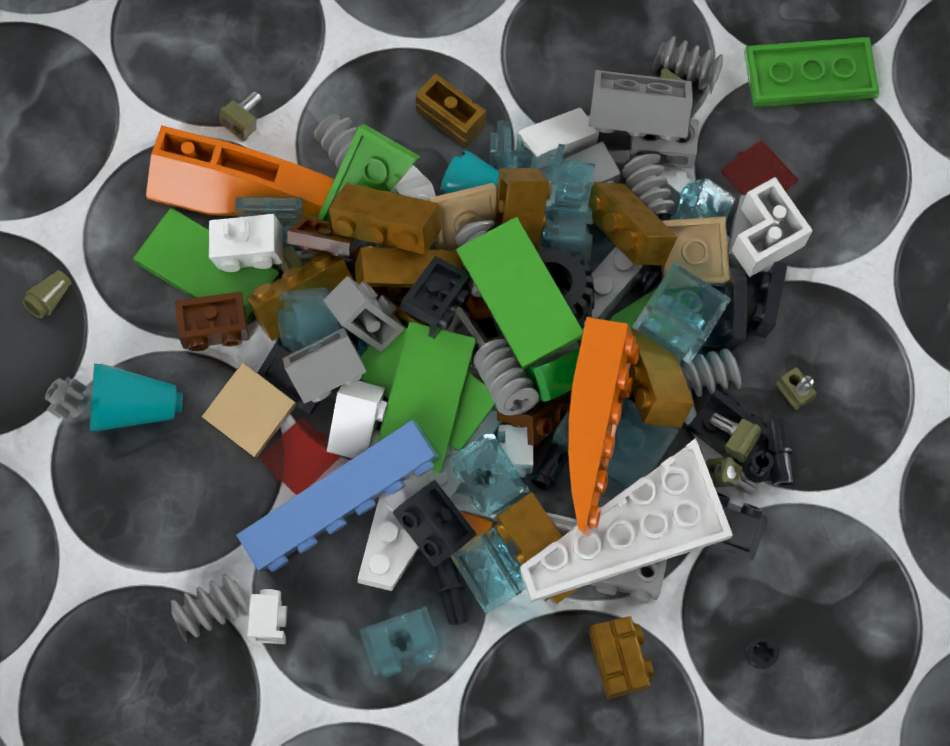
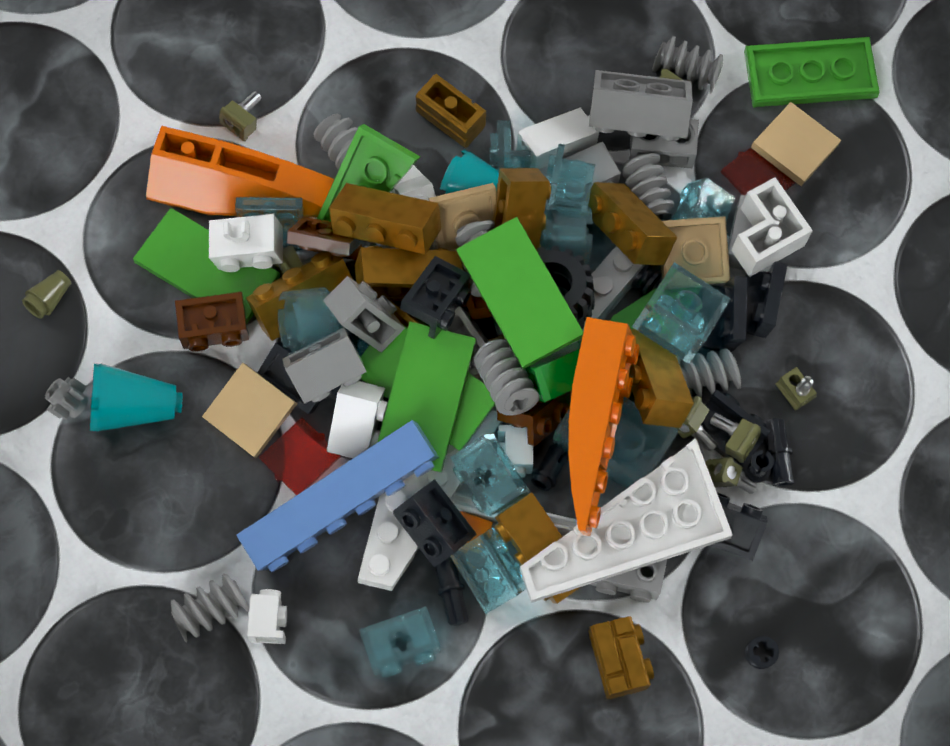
none -> olive piece [670,396,717,451]
none -> tan tile [751,102,841,186]

